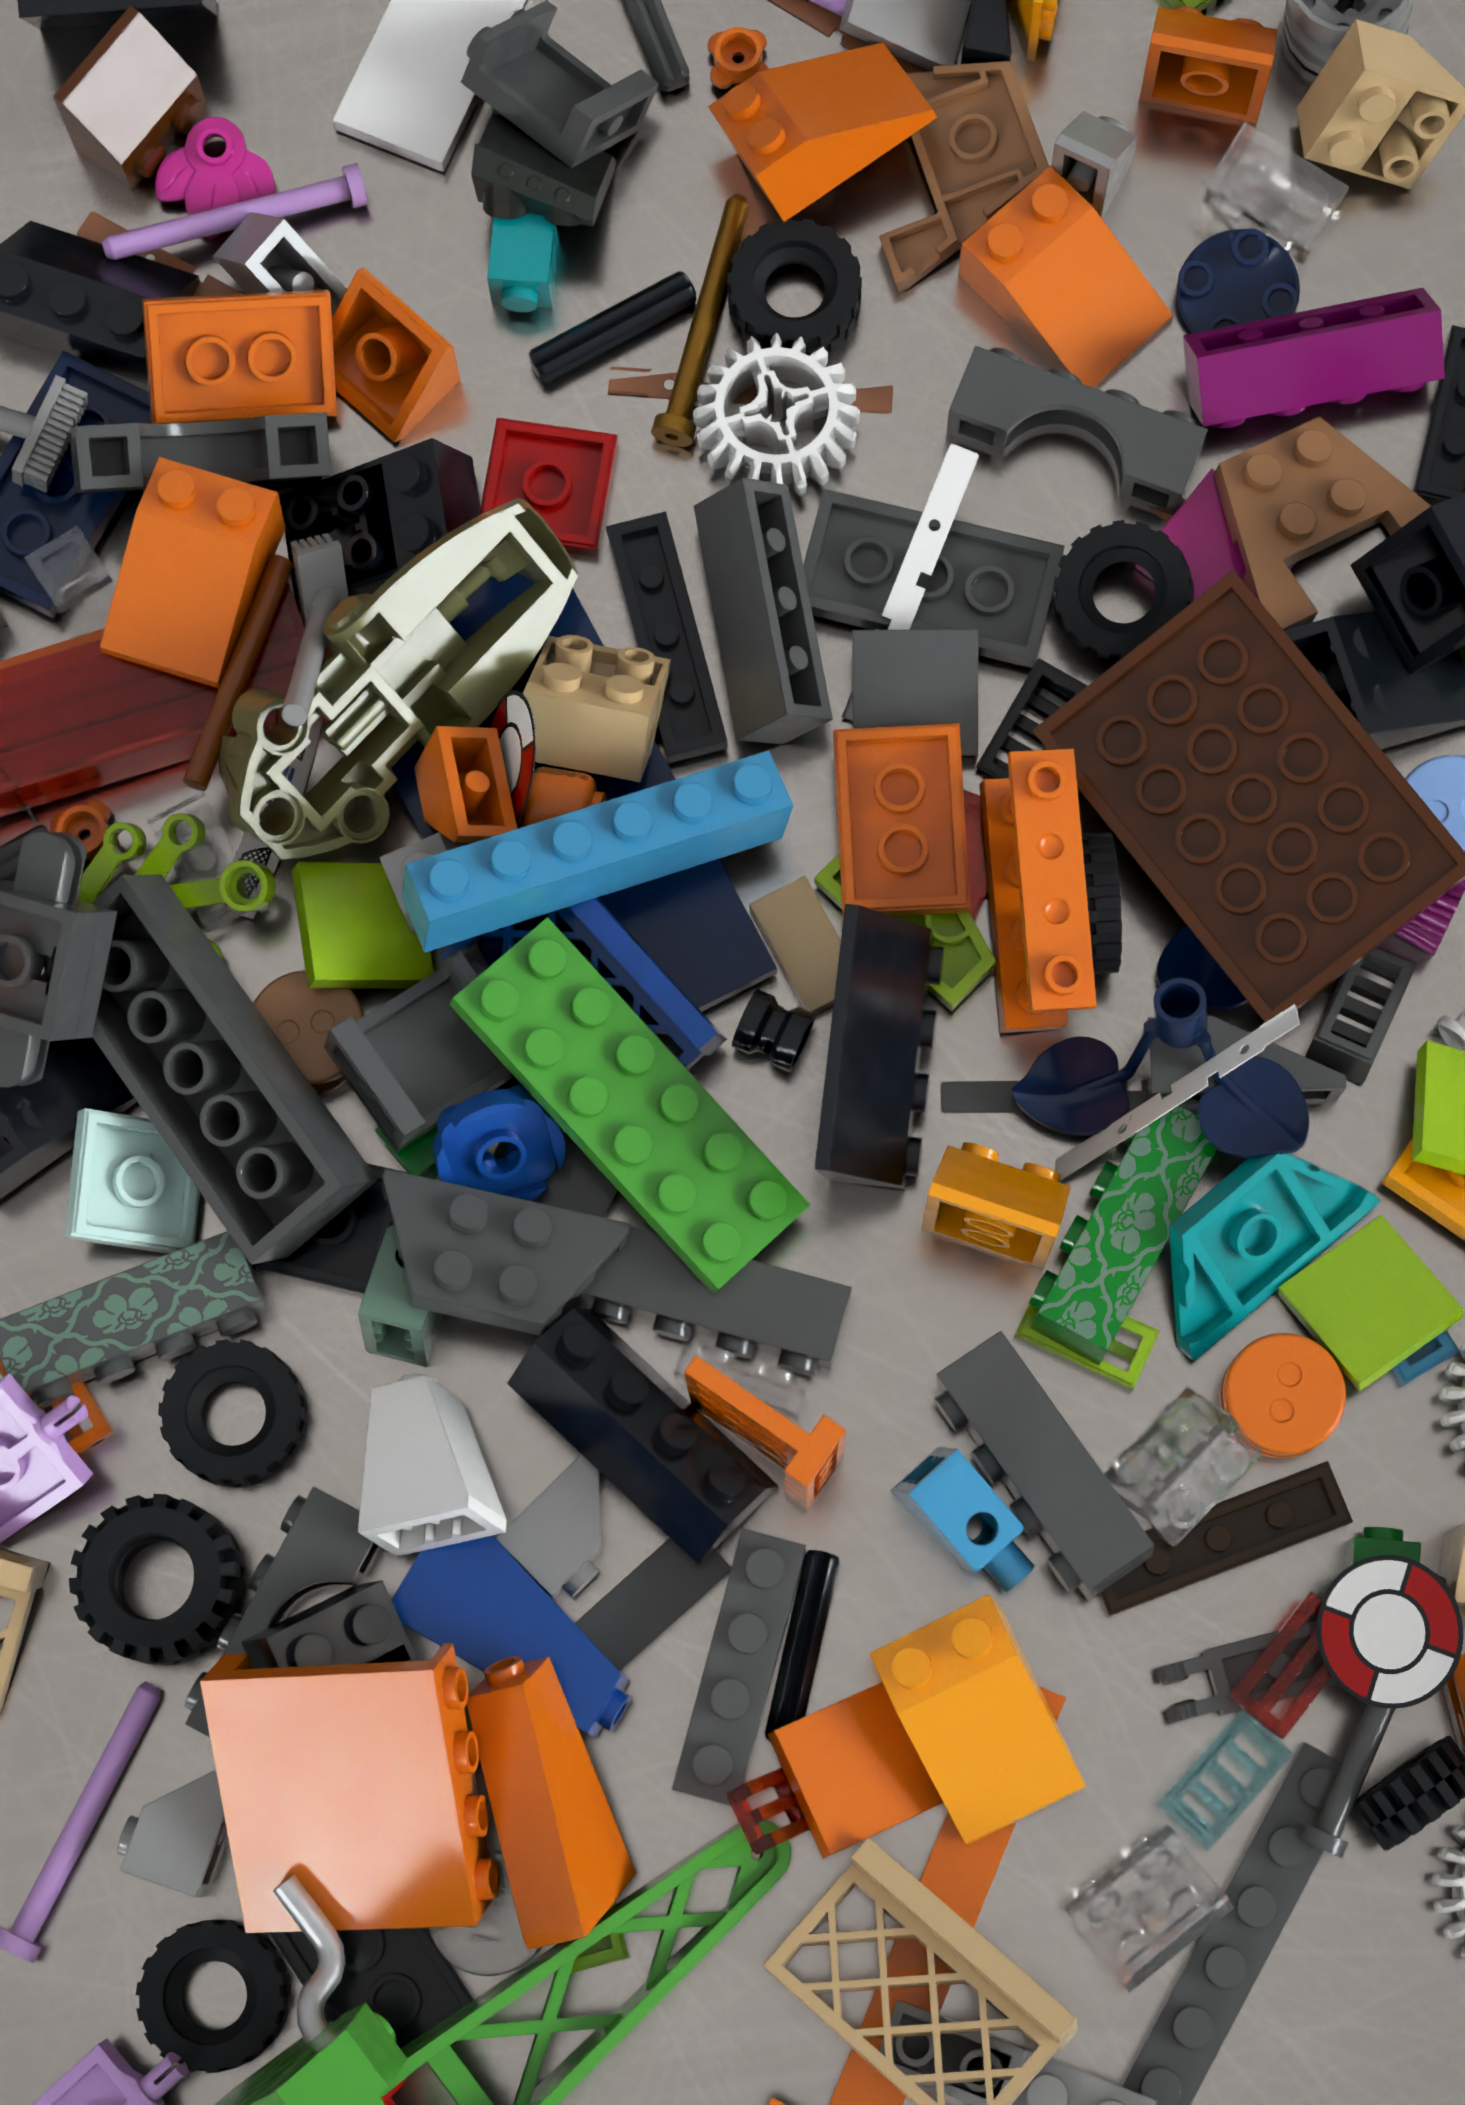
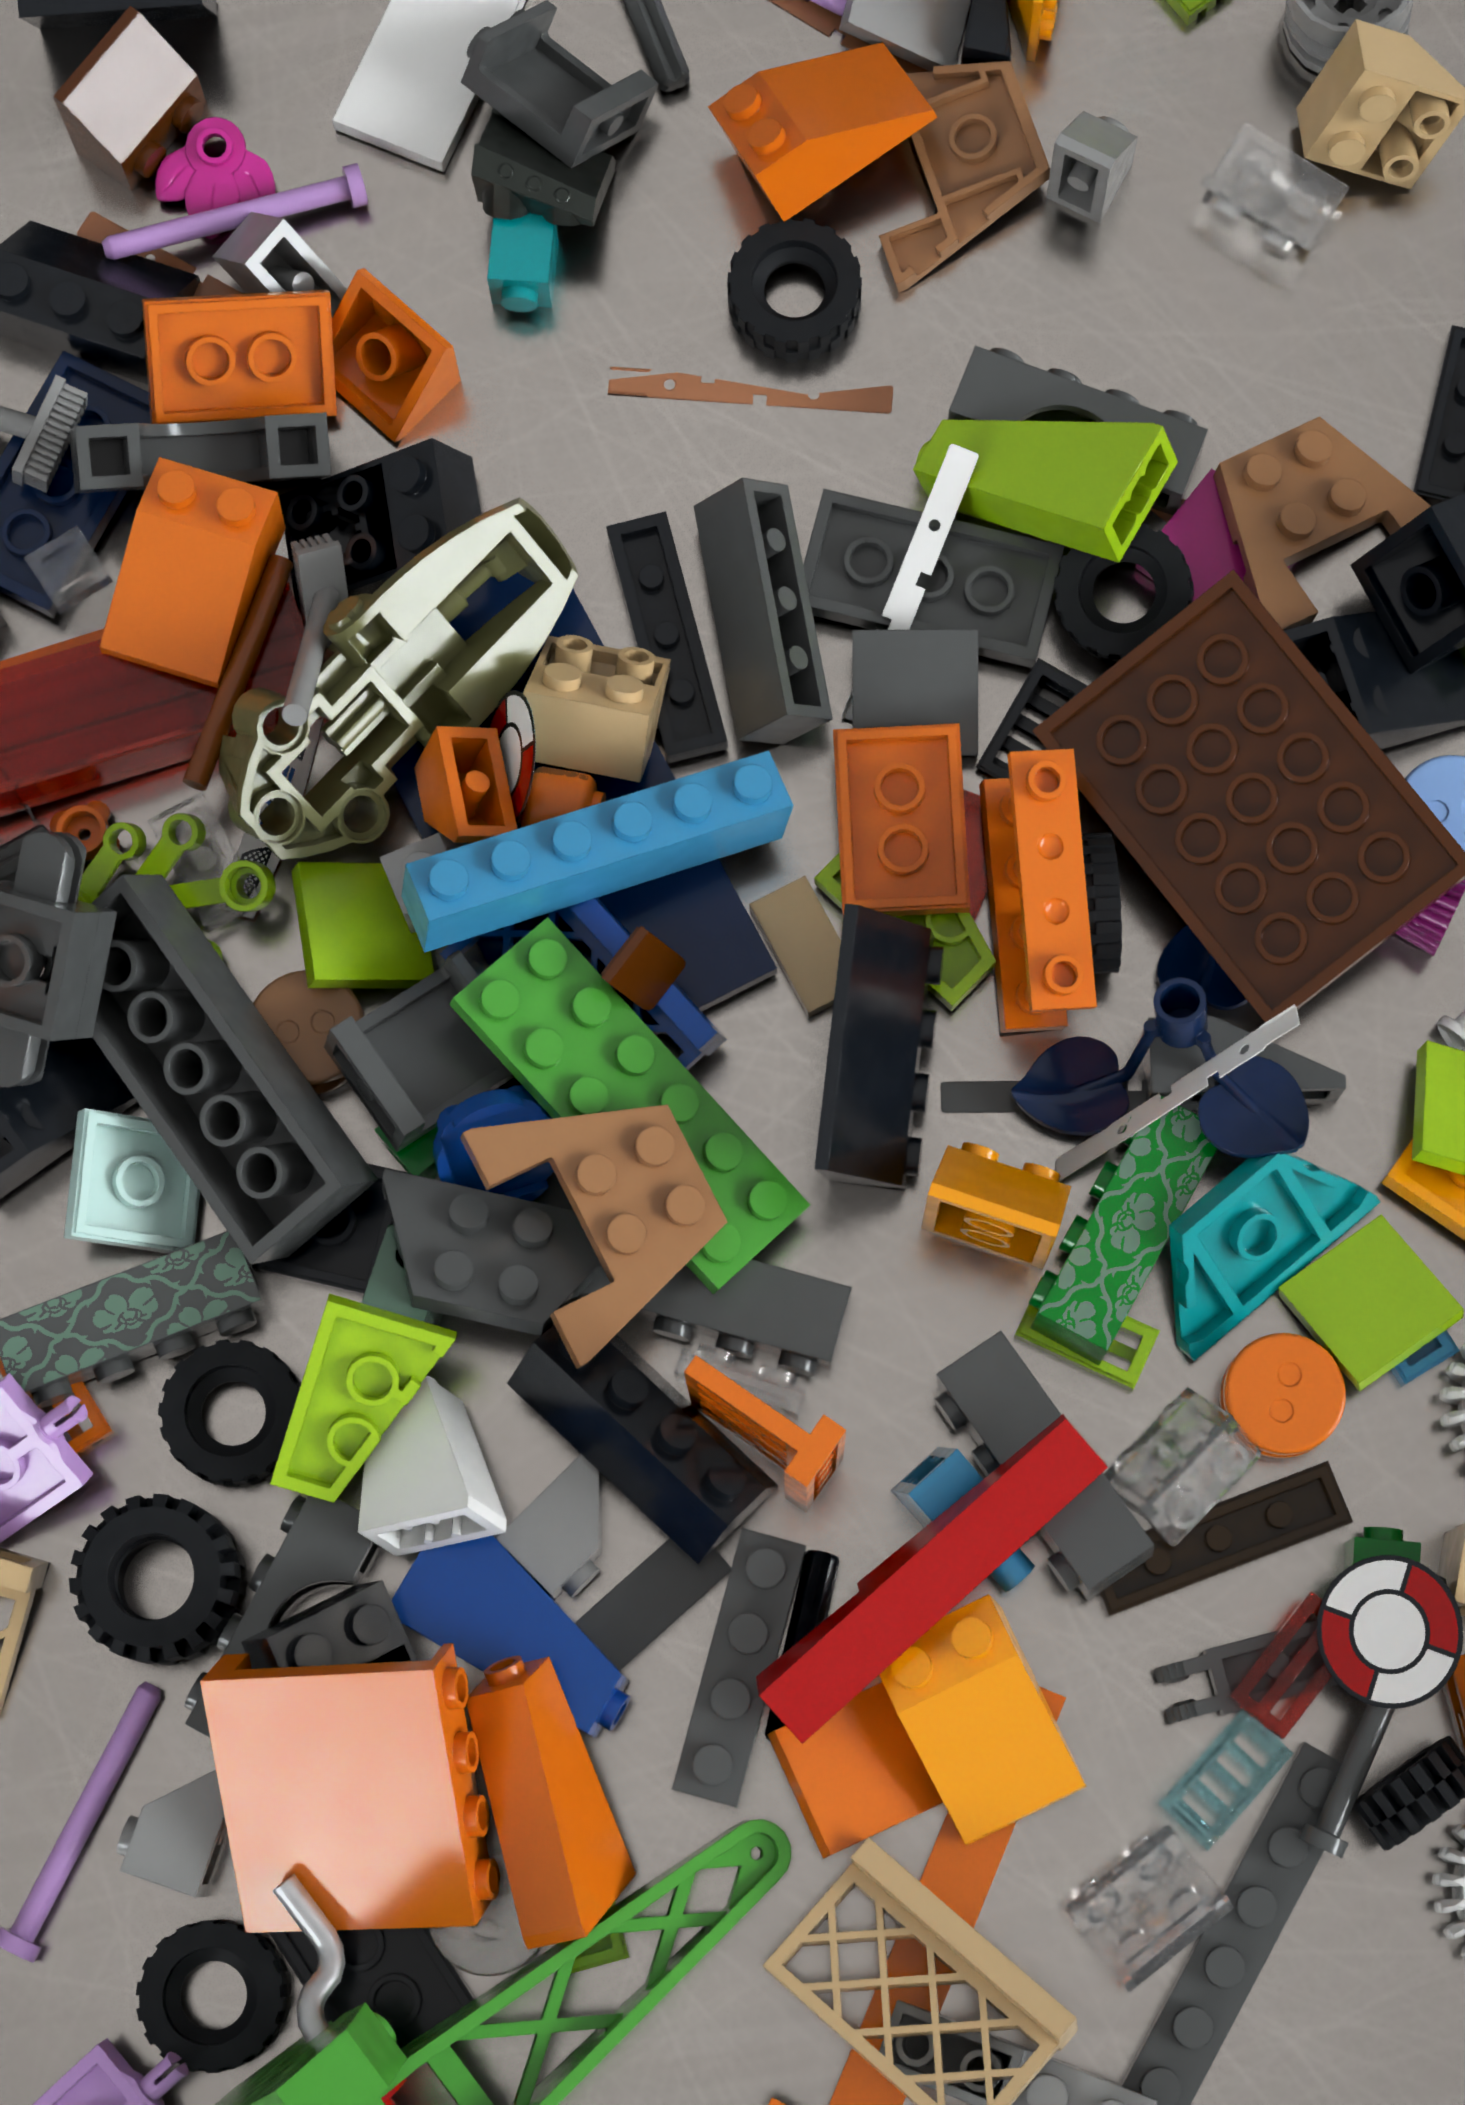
red tile [480,417,618,557] -> none
black axle [529,271,697,382] -> none
pearl gold bar [651,194,749,447] -> none
white gear [693,332,860,497] -> none
orange plate [708,27,769,89] -> none
clear red tile [727,1768,810,1855] -> none
black wheel [732,989,816,1073] -> none
orange slope [958,166,1173,389] -> none
orange slope [1139,7,1278,123] -> none
dark blue dish [1177,228,1300,333] -> none
magenta brick [1183,288,1445,428] -> none
dark grey slope [1305,947,1418,1084] -> none
none -> lime wing [270,1293,457,1503]
none -> medium nougat wing [460,1104,728,1369]
none -> reddish brown slope [601,926,686,1011]
none -> red slope [756,1414,1108,1744]
none -> lime slope [913,419,1178,563]

